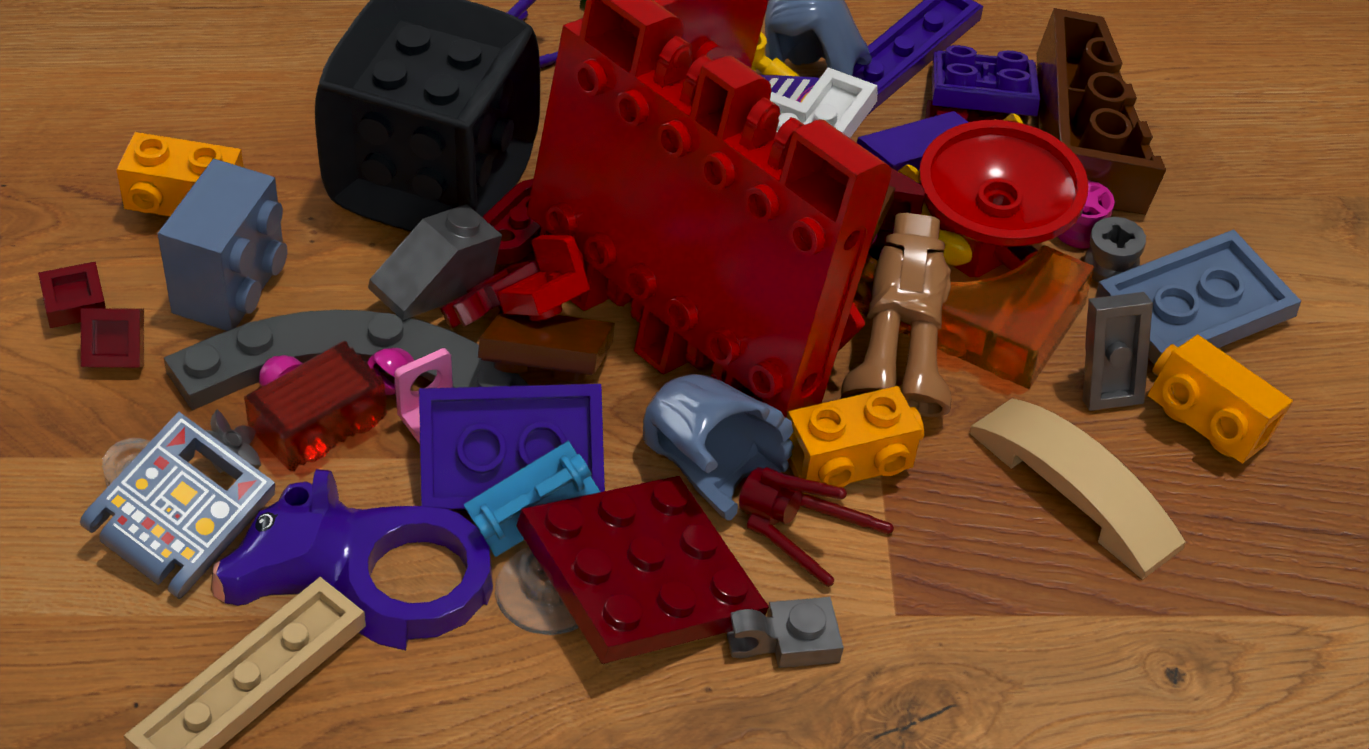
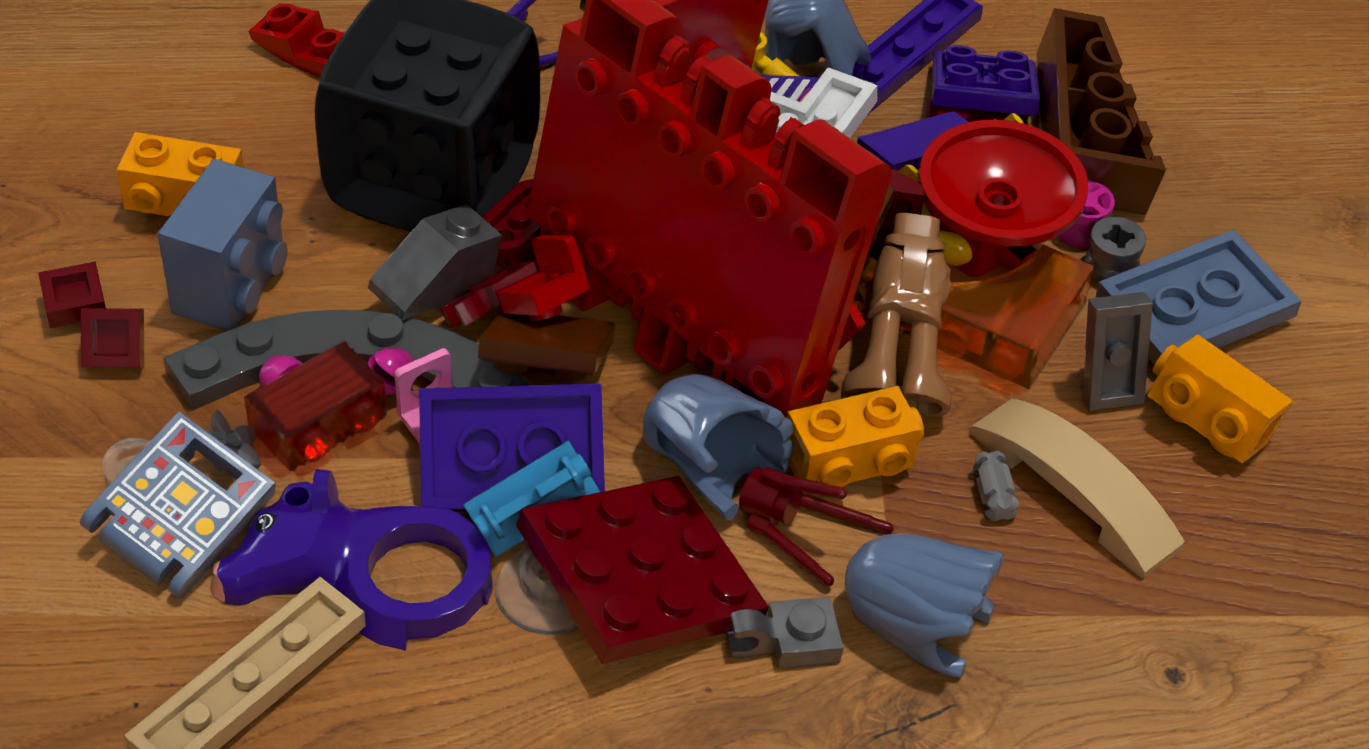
none -> red slope [249,3,345,77]
none -> sand blue hair [844,533,1004,678]
none -> light grey piece [973,450,1019,522]

